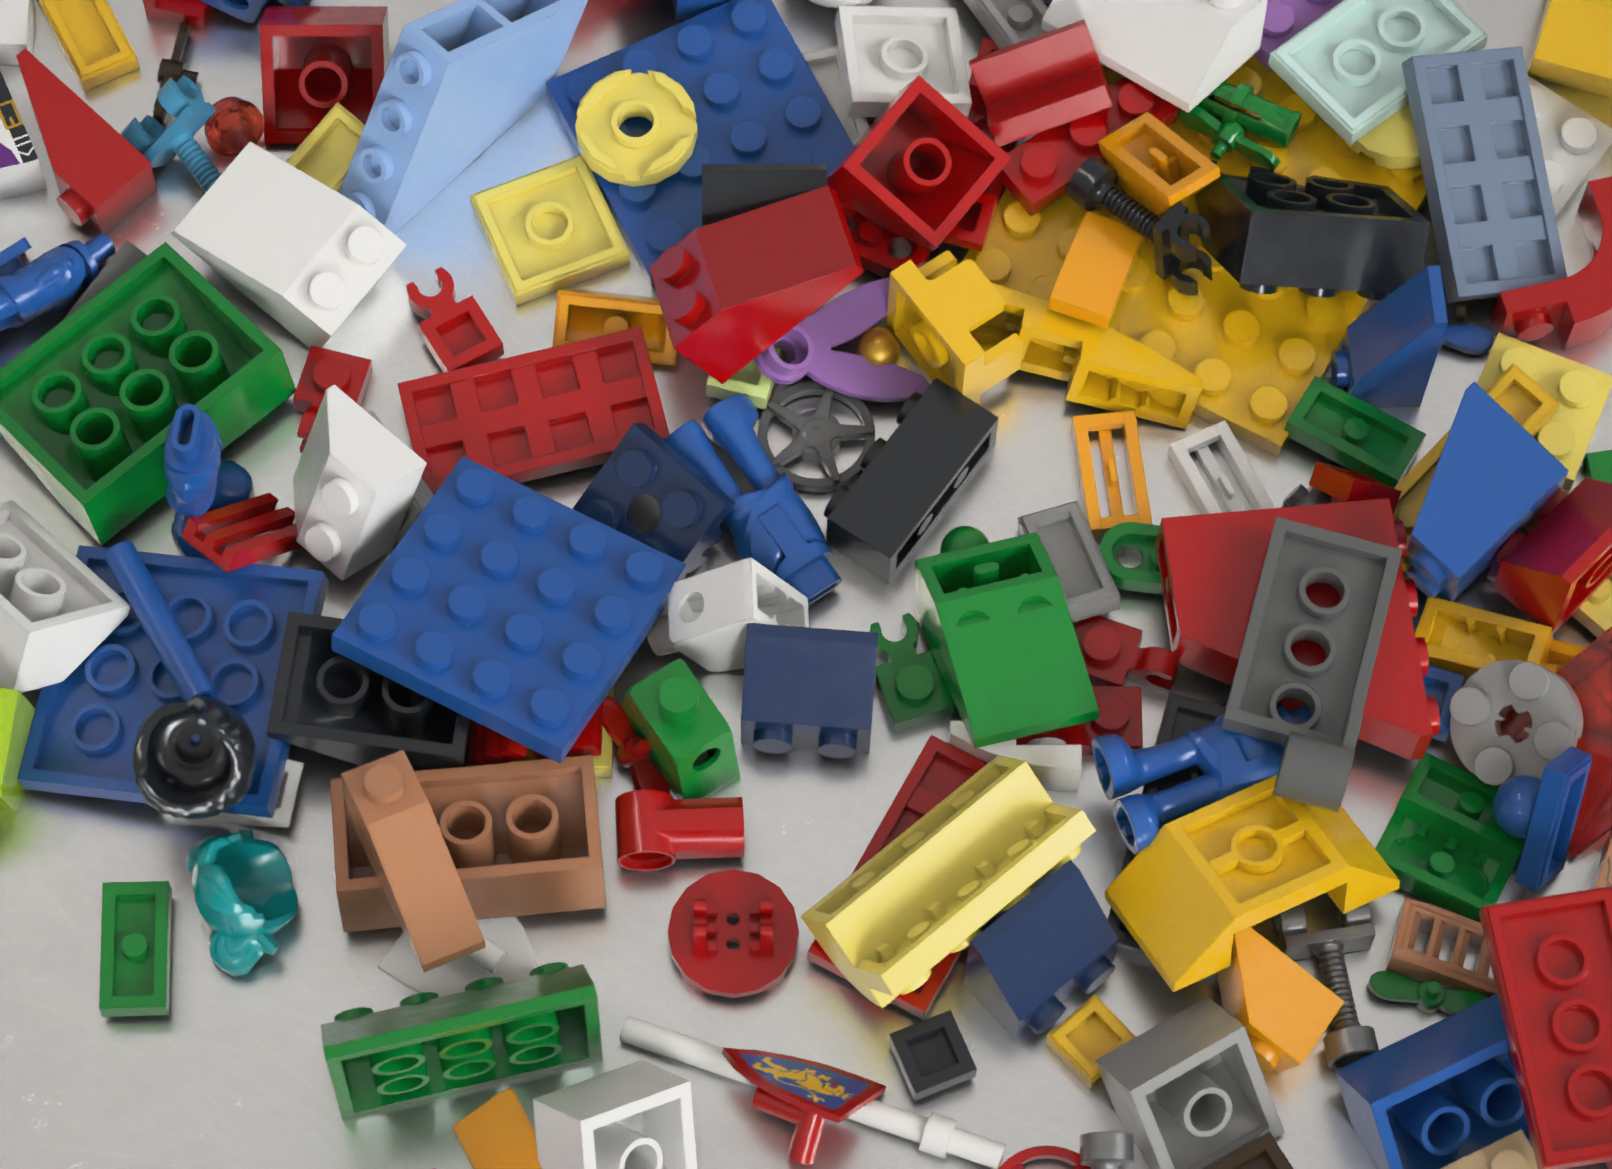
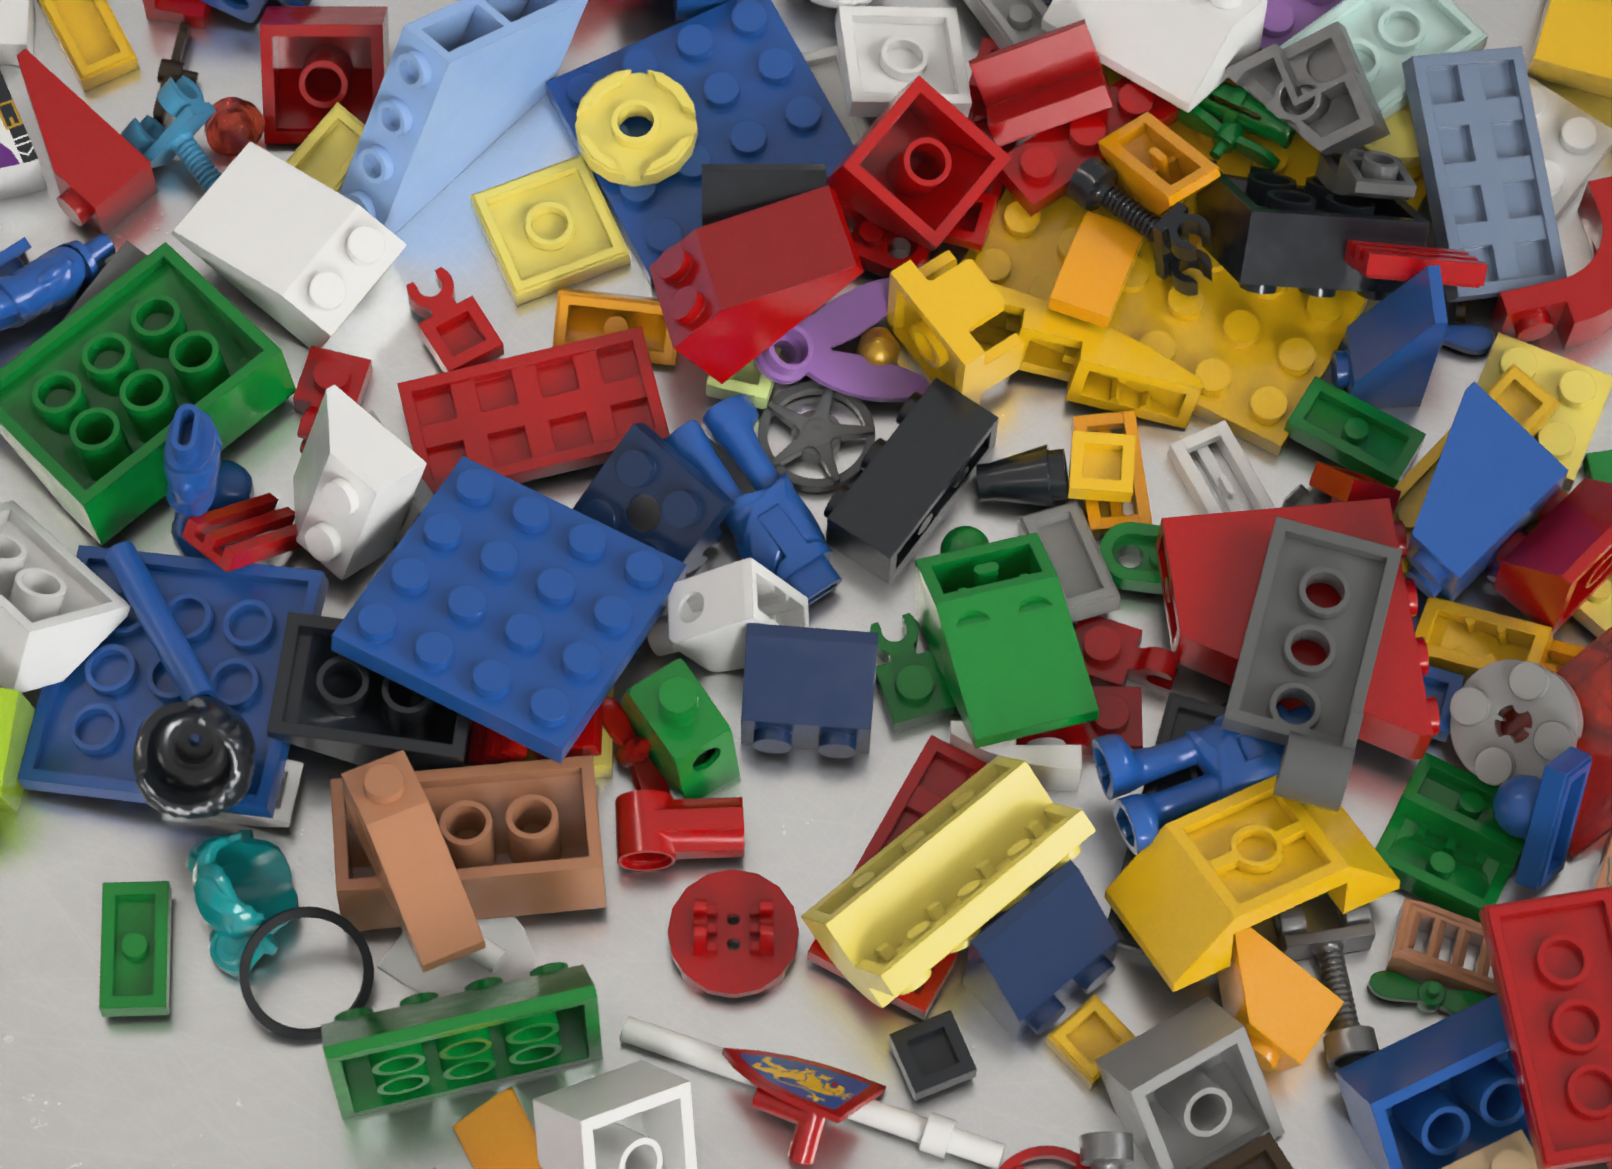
none -> black piece [239,906,374,1040]
none -> black cone [976,444,1069,507]
none -> yellow plate [1068,430,1136,503]
none -> flat silver slope [1226,21,1390,155]
none -> dark grey slope [1316,148,1417,201]
none -> red tile [1344,239,1488,288]

